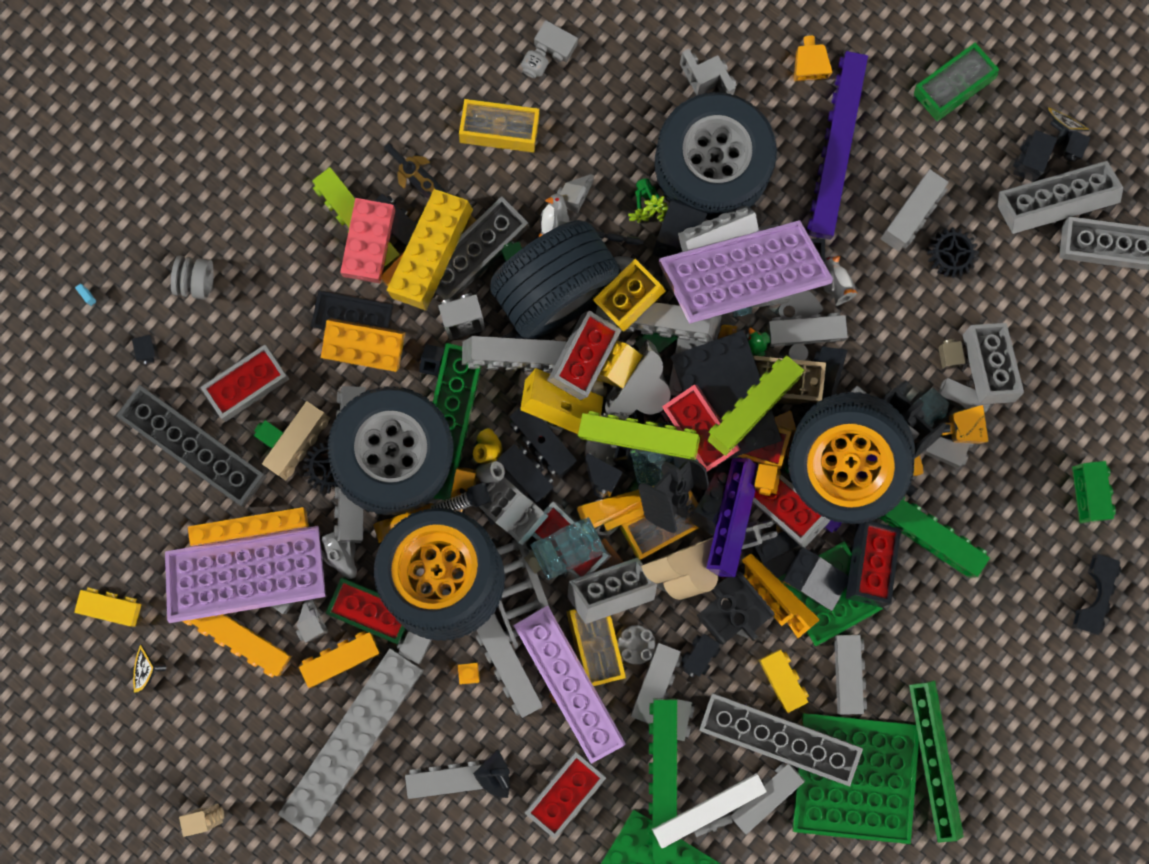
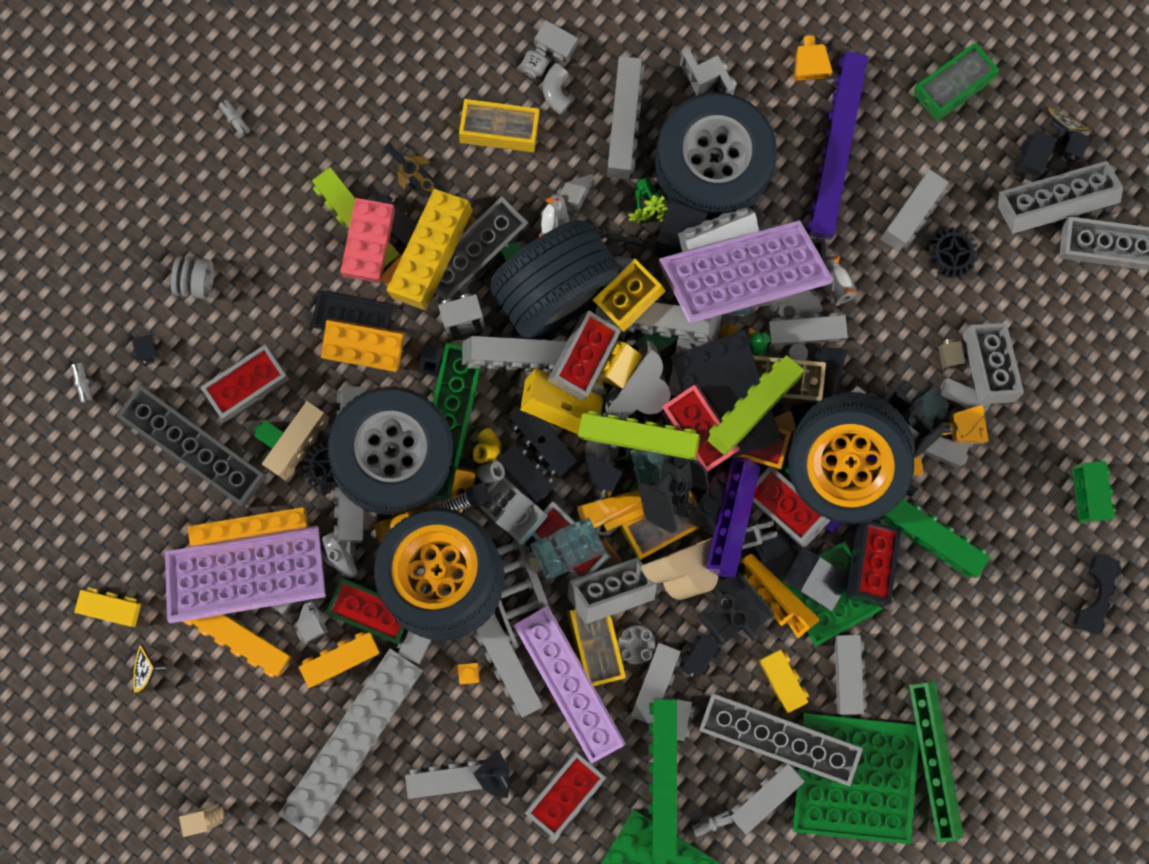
medium azure tile [75,284,96,306] -> none
white tile [652,774,766,848] -> none
light orange brick [754,464,781,496] -> none
none -> light grey pin [71,363,93,403]
none -> light grey pin [218,100,250,137]
none -> light grey cylinder [543,63,572,116]
none -> light grey brick [607,57,645,179]

